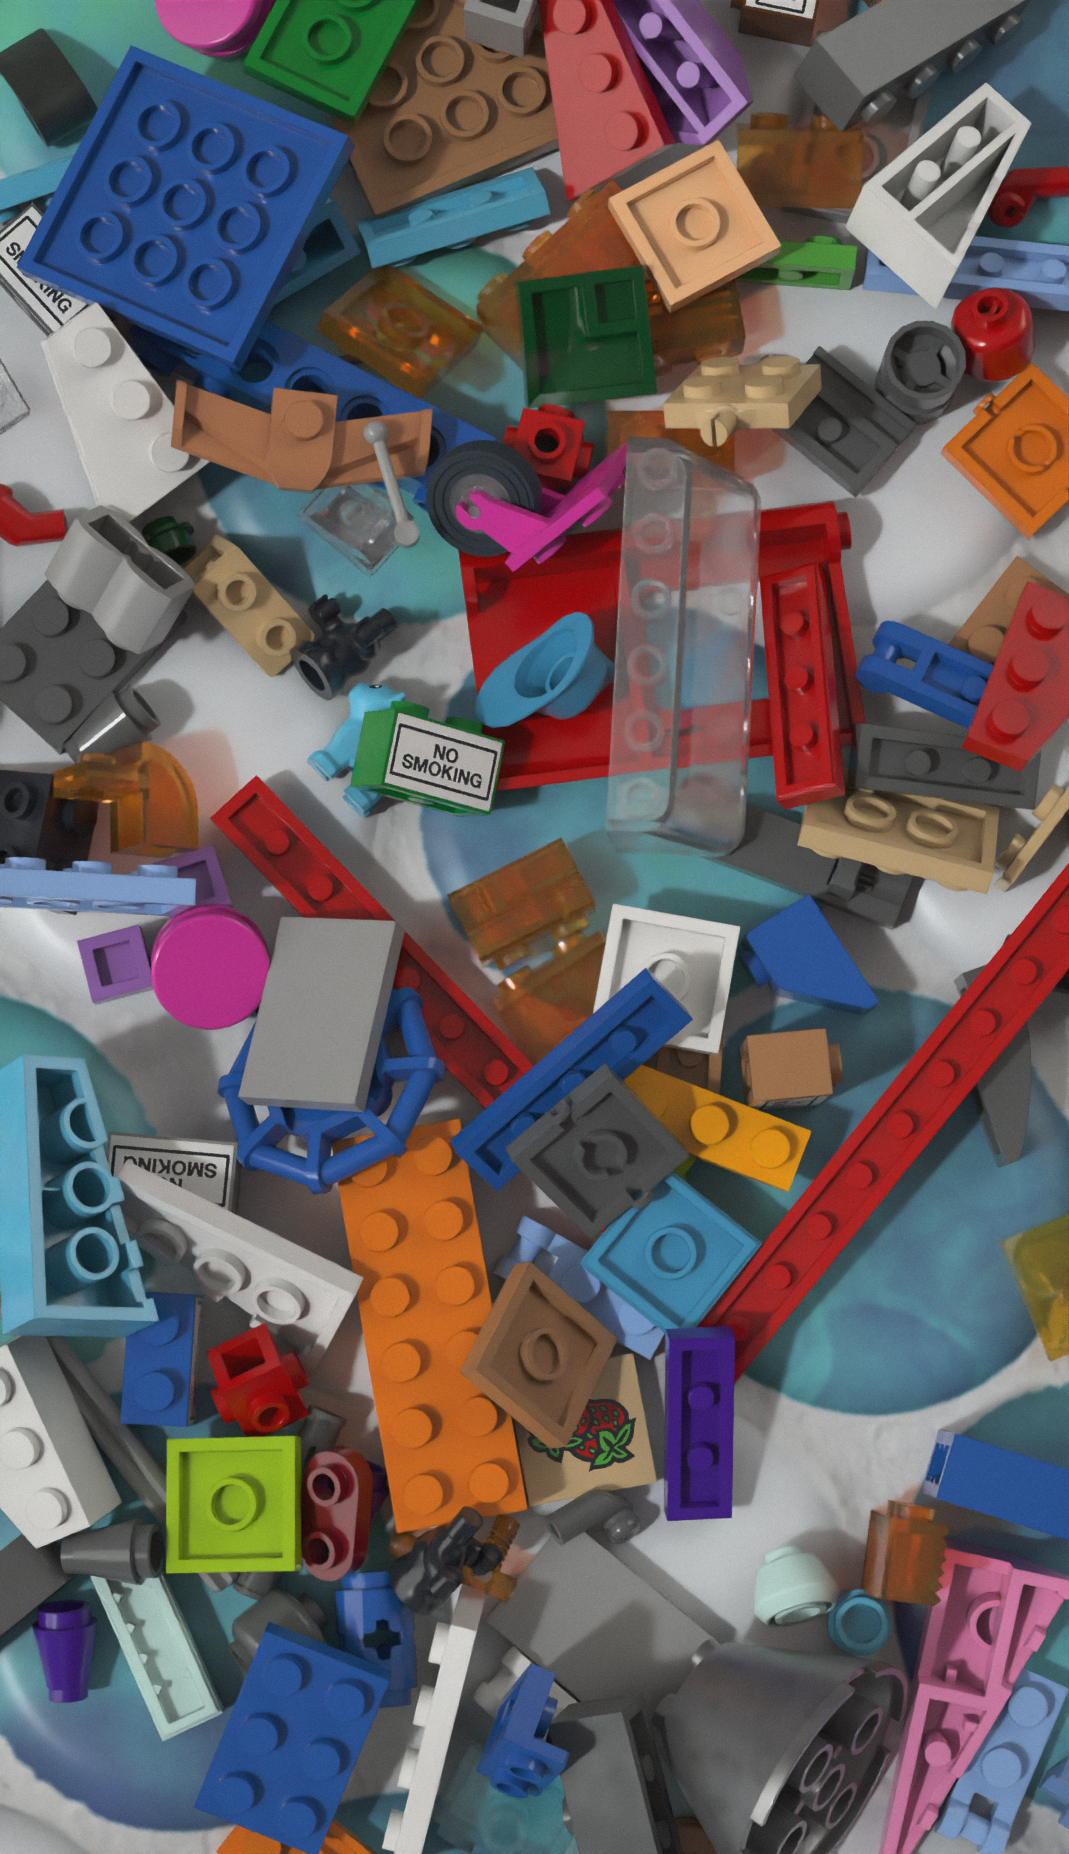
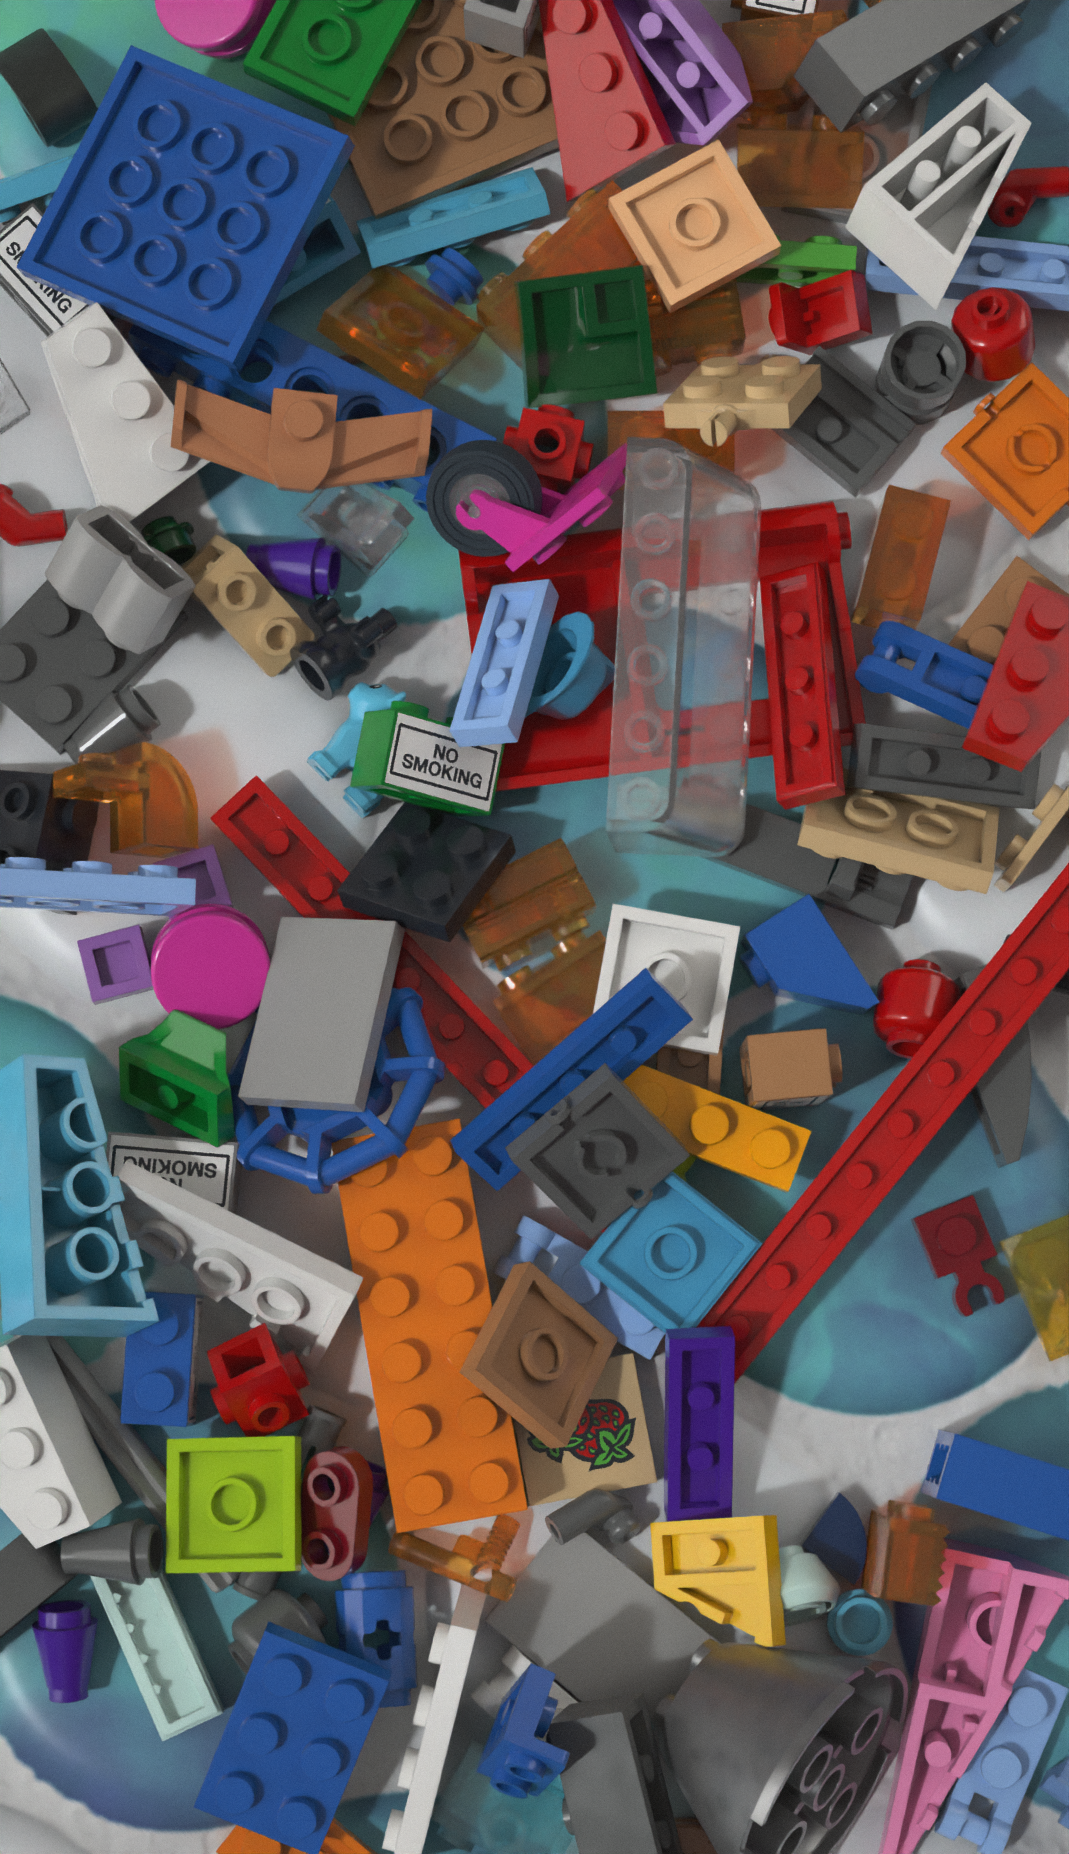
light grey hinge [363,420,420,548] -> none
black piece [388,1506,504,1615] -> none
none -> green slope [119,1009,235,1148]
none -> dark purple cone [246,538,341,601]
none -> black plate [337,802,516,943]
none -> blue plate [425,248,484,306]
none -> light blue plate [449,579,559,747]
none -> yellow wing [650,1515,786,1647]
none -> clear orange slope [722,9,849,122]
none -> red bracket [768,270,873,355]
none -> dark blue tile [800,1492,867,1585]
none -> clear orange brick [851,485,951,630]
none -> red head [873,959,960,1059]
none -> dark red plate [911,1195,1005,1317]

